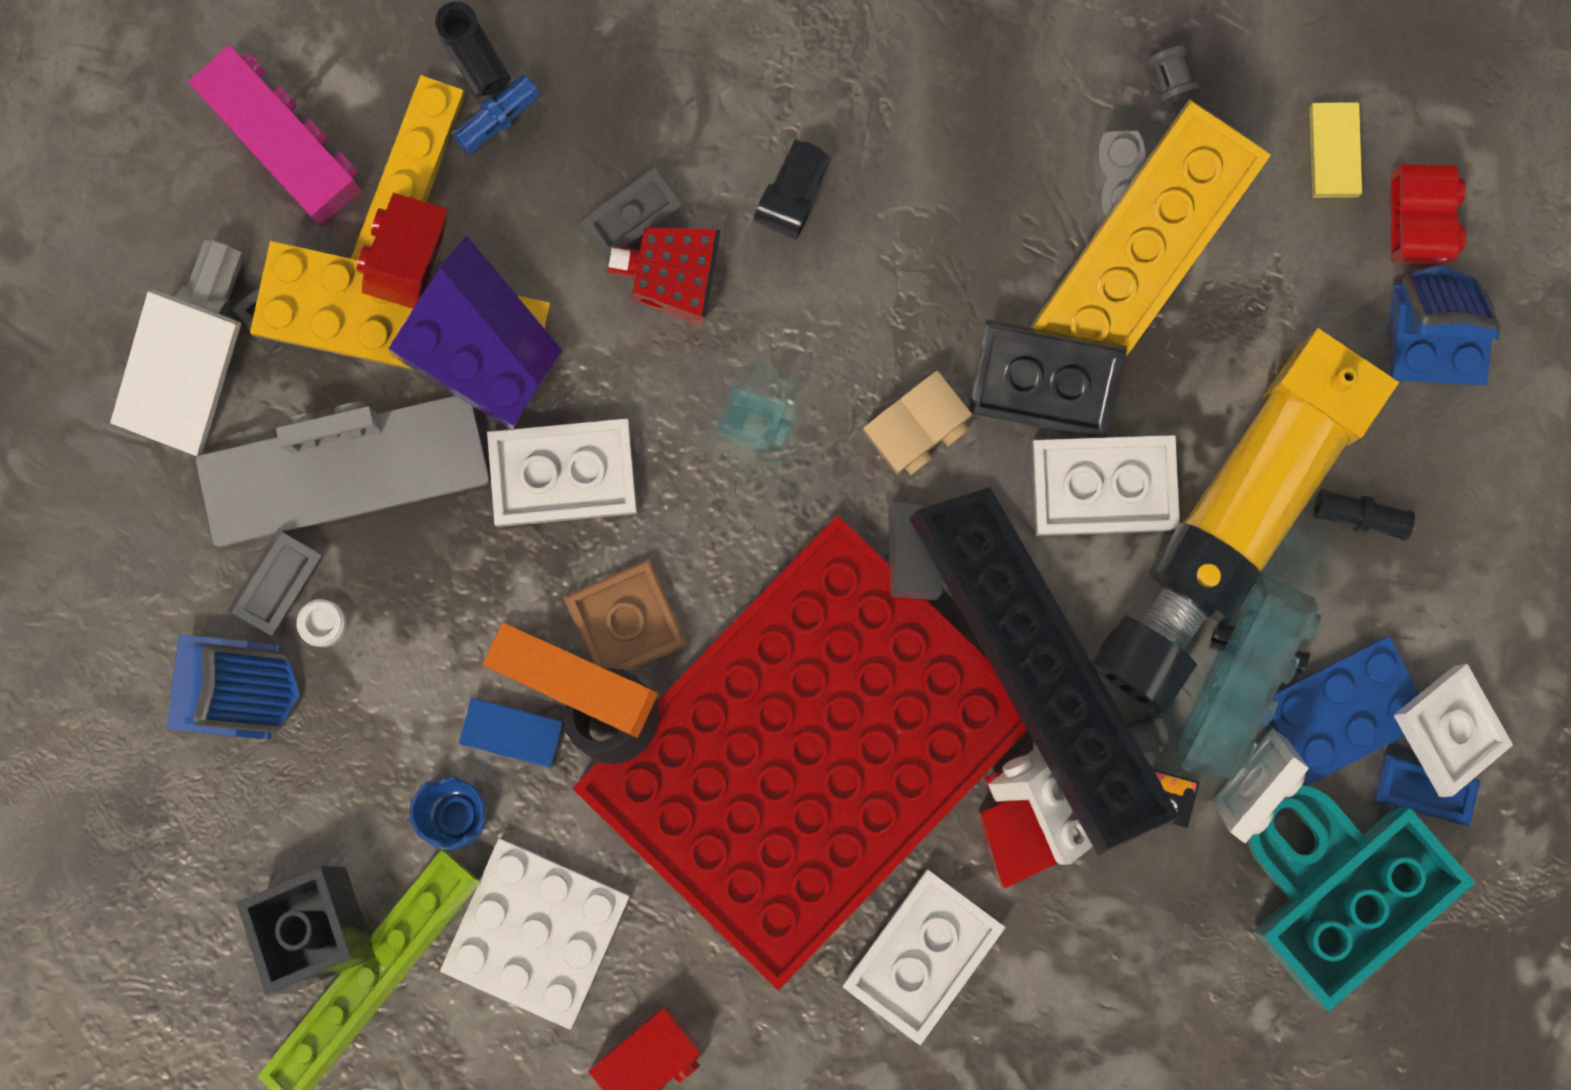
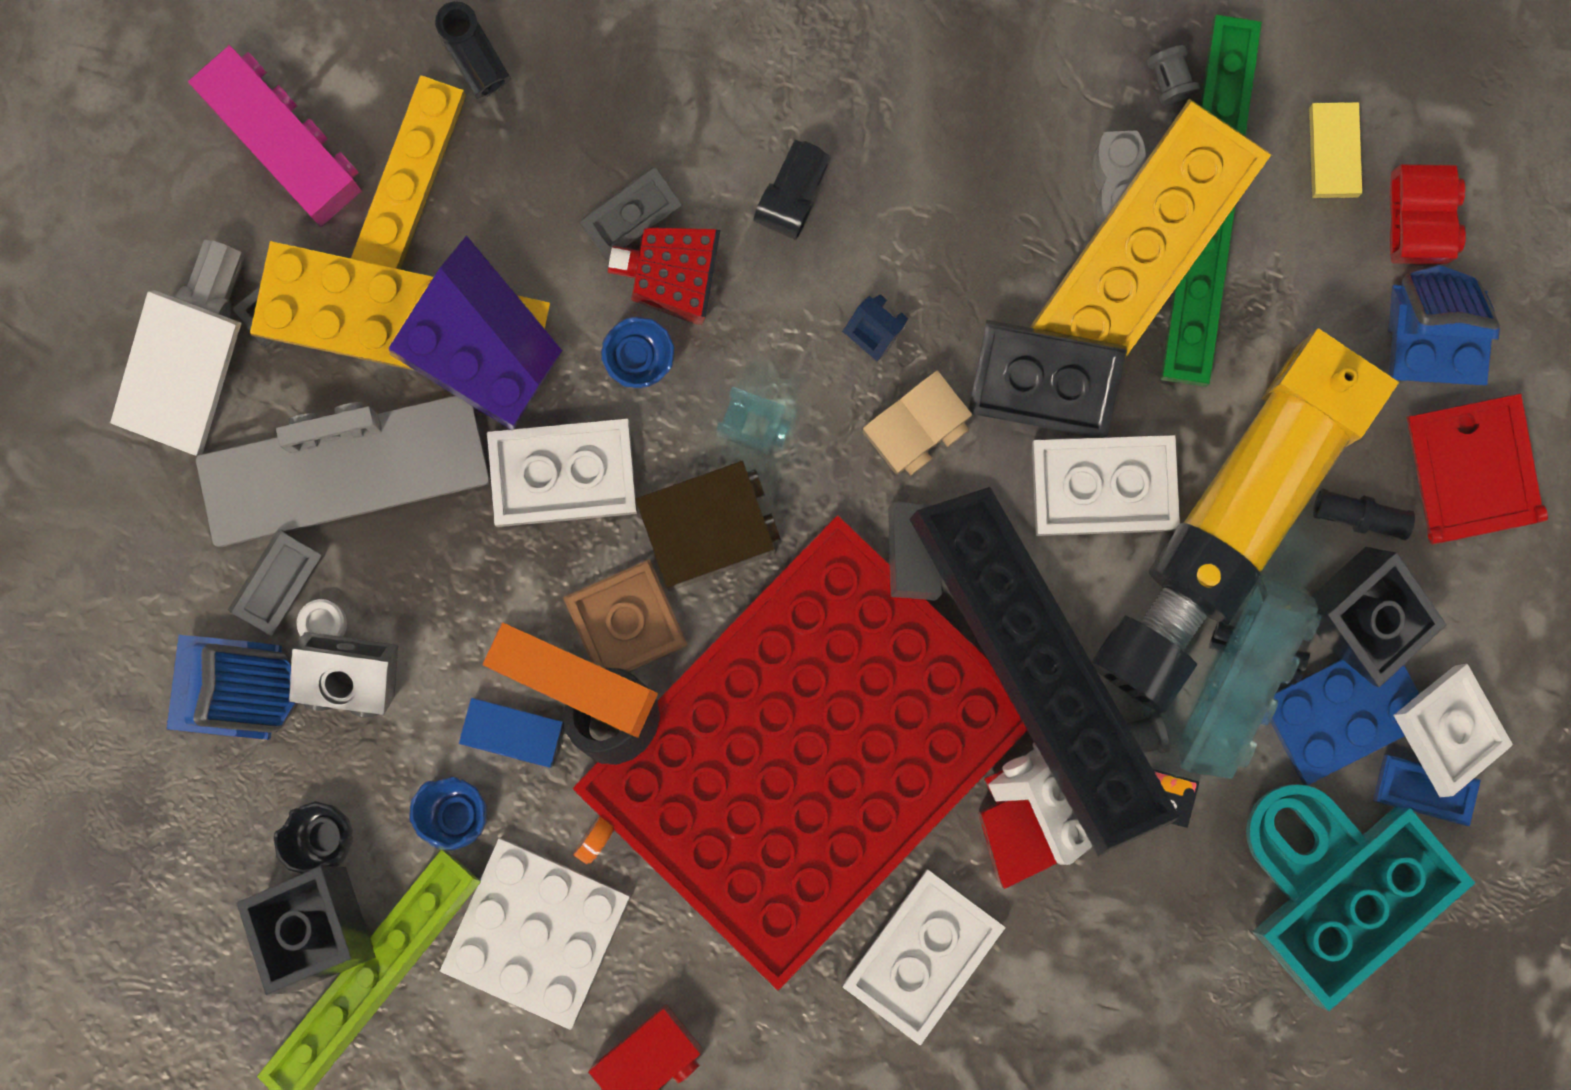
red brick [356,192,448,309] -> none
blue pin [451,74,541,156] -> none
white plate [1212,728,1309,843] -> none
none -> black hair [273,801,353,874]
none -> brick [289,632,398,717]
none -> orange tile [573,816,614,865]
none -> blue hair [601,317,675,388]
none -> dark brown brick [635,460,781,592]
none -> dark blue tile [842,294,909,362]
none -> green plate [1160,15,1262,387]
none -> black slope [1299,547,1447,687]
none -> red container [1406,393,1548,545]

